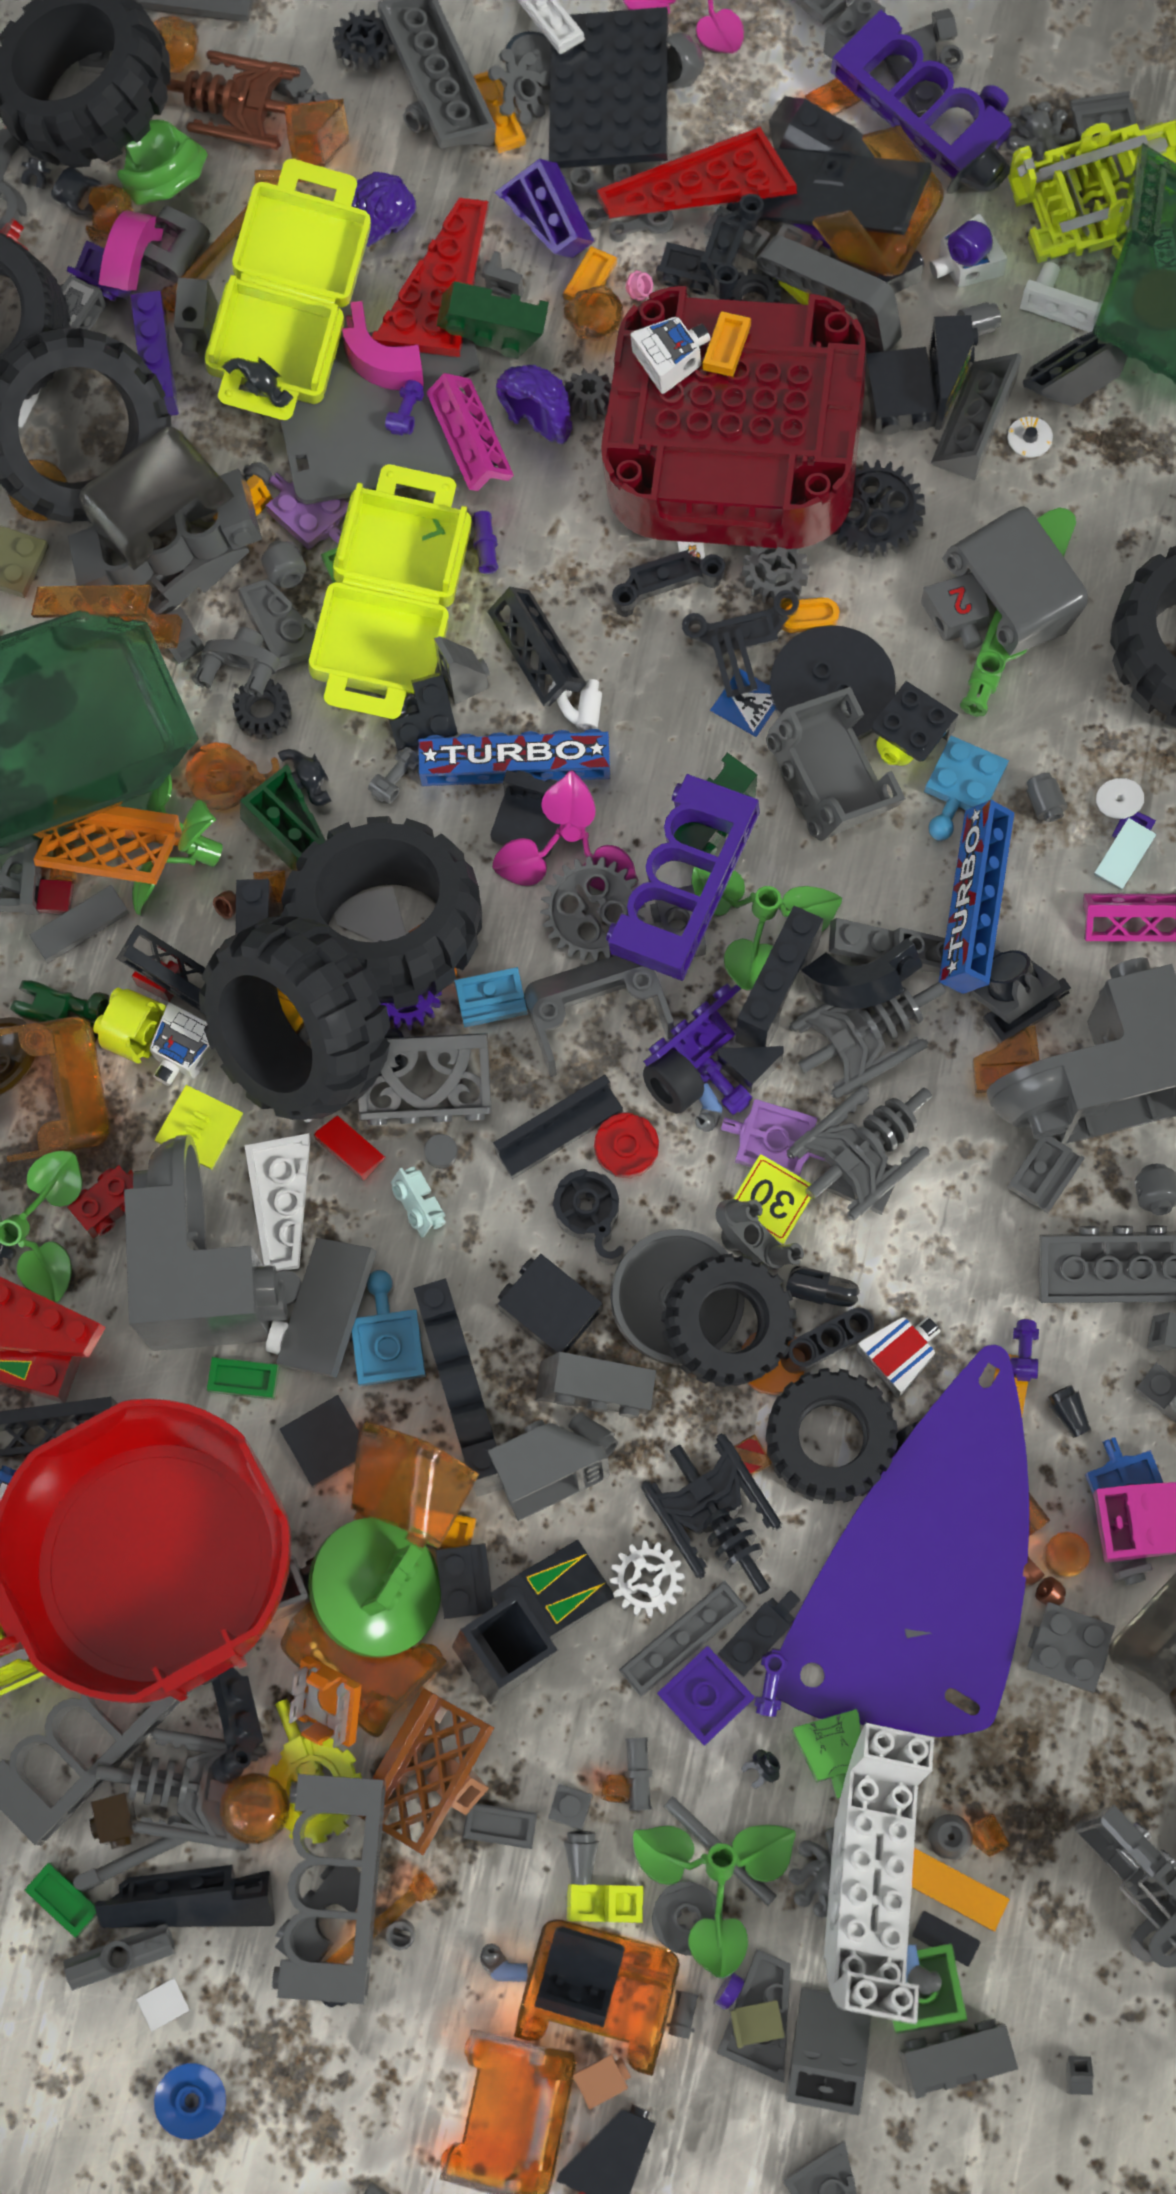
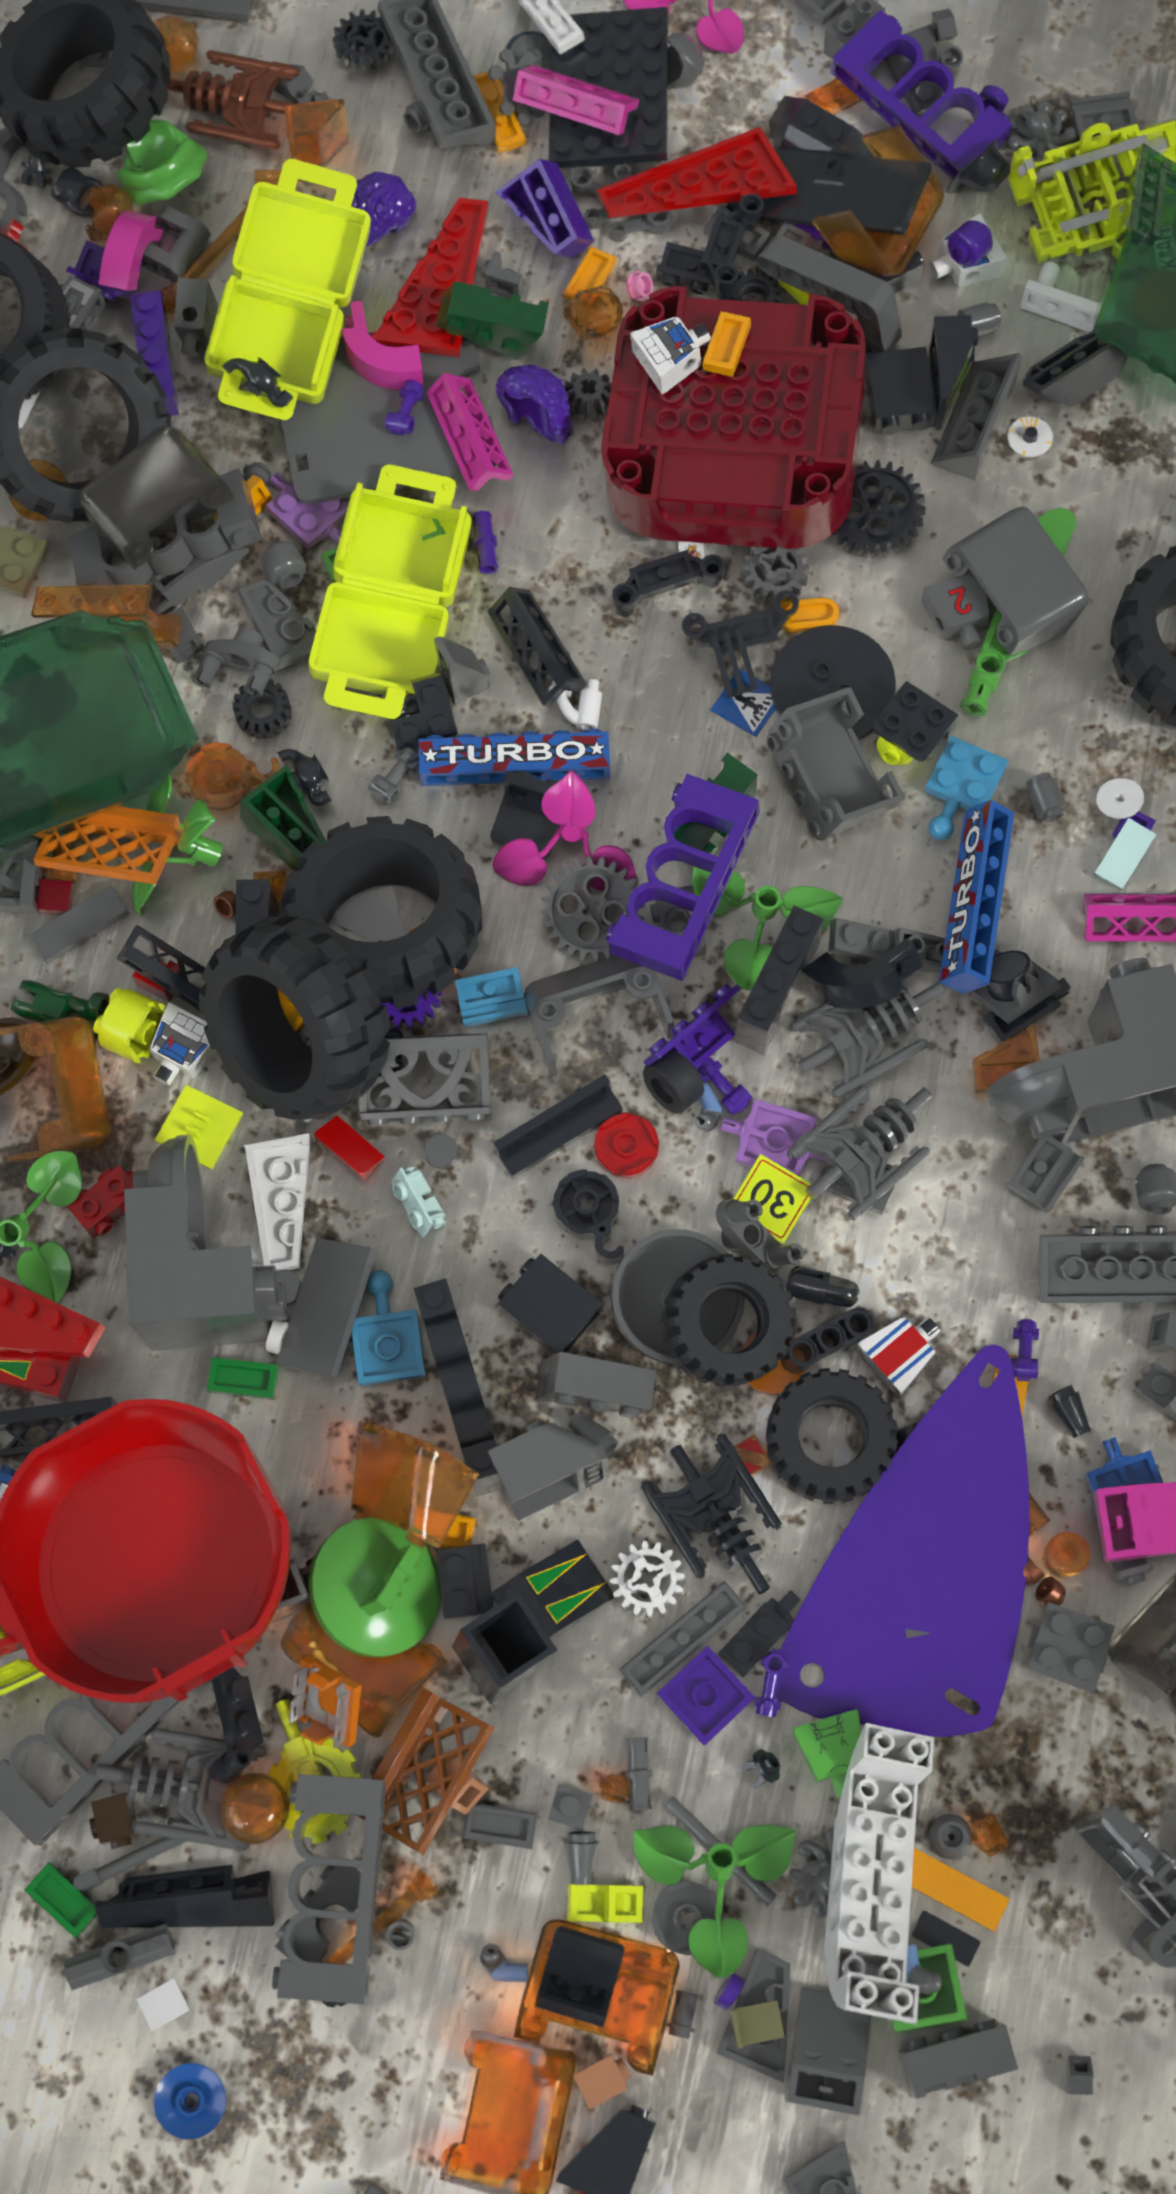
black tile [279,1395,372,1488] -> none
black slope [717,1046,784,1094] -> none
none -> dark pink fence [513,65,639,135]

